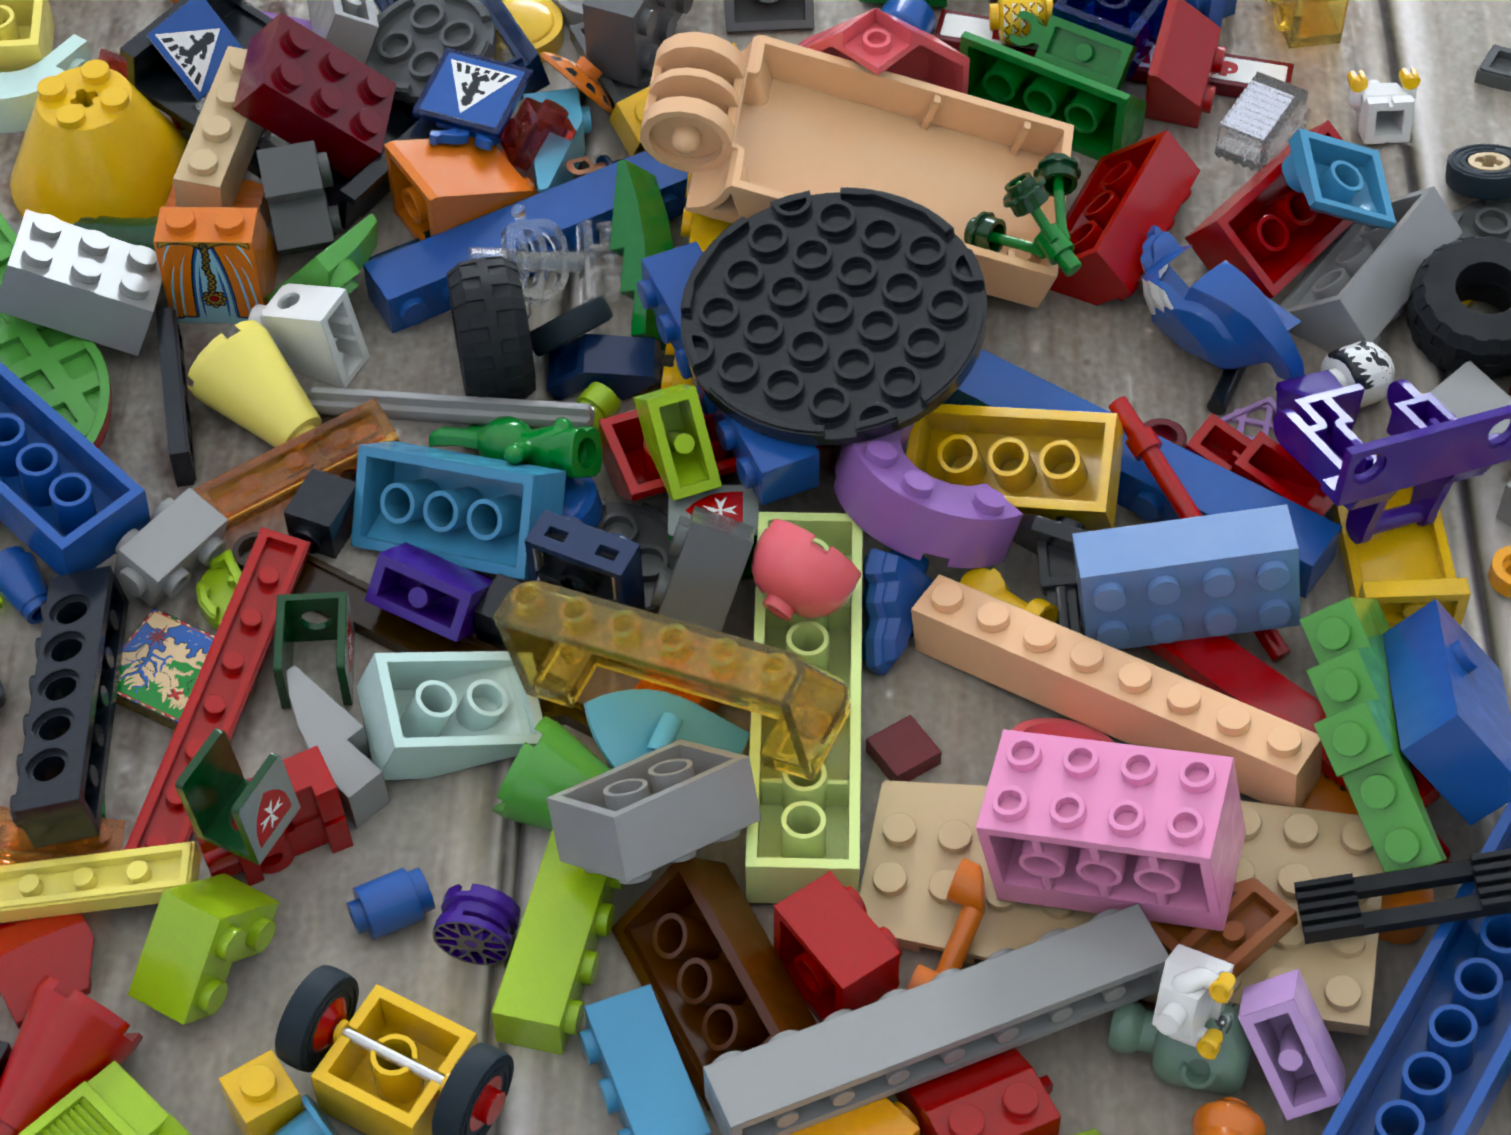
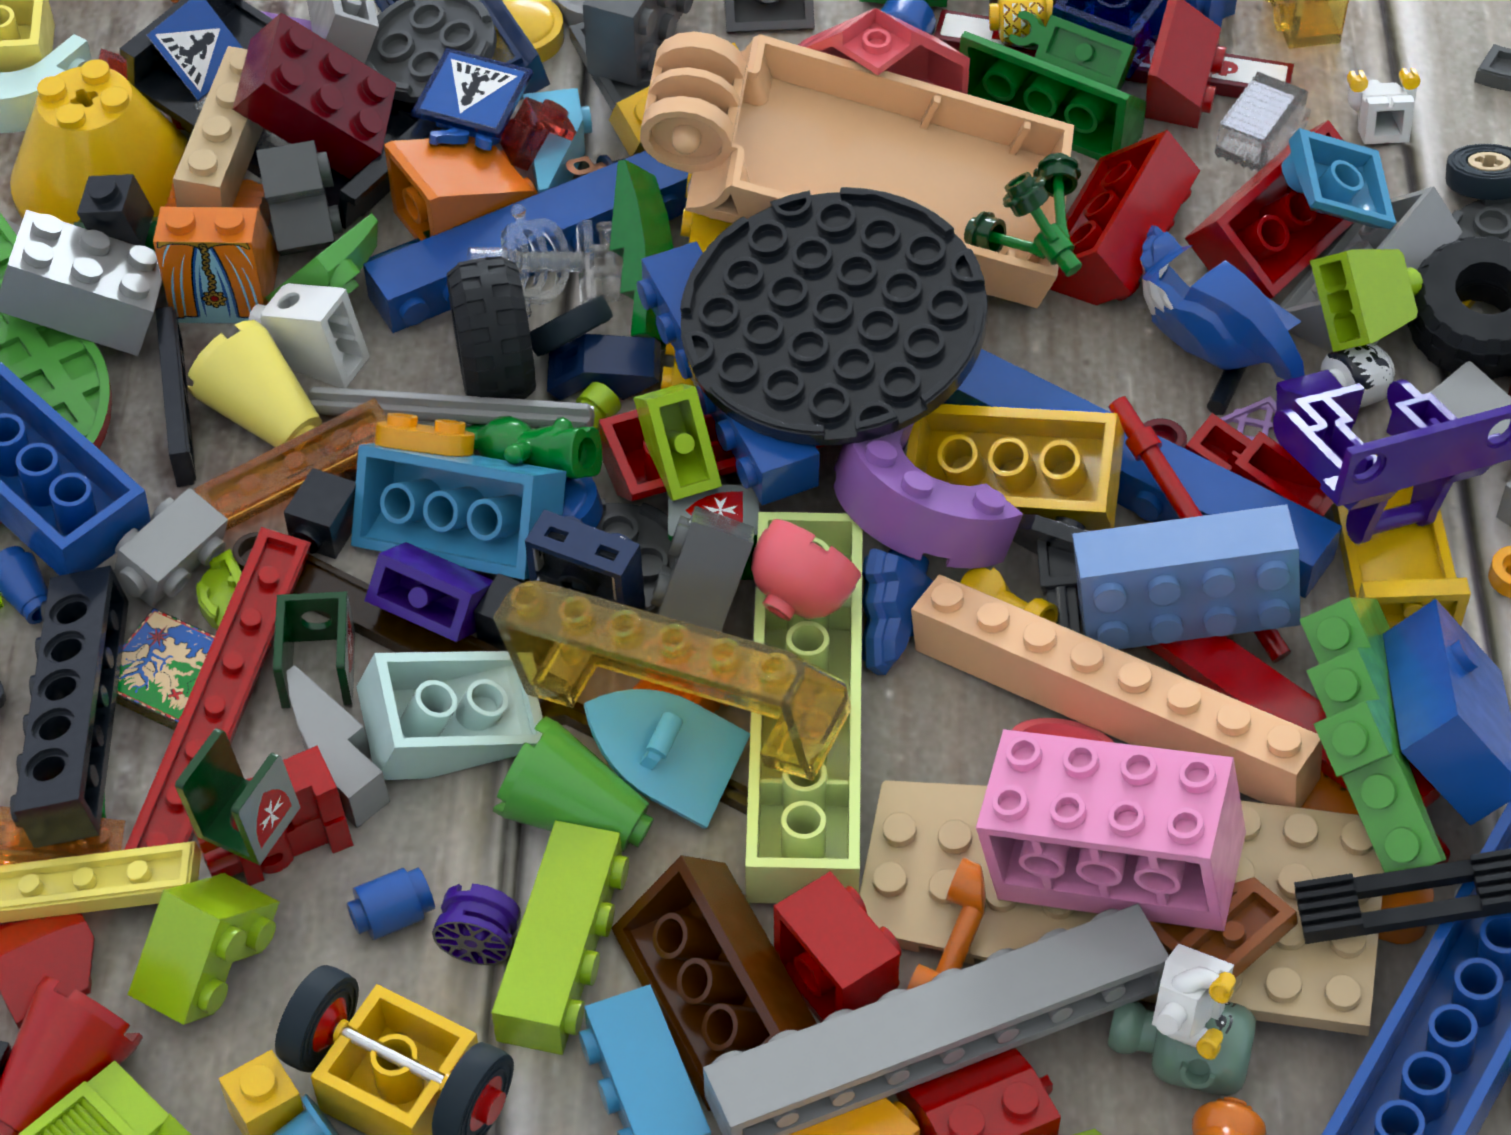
orange dish [540,52,613,115] -> none
light grey brick [547,739,761,884] -> none
dark red tile [866,715,942,782] -> none
lavender brick [1238,969,1346,1121] -> none
none -> black brick [77,174,154,246]
none -> light orange plate [375,413,475,456]
none -> lime torso [1310,249,1423,352]

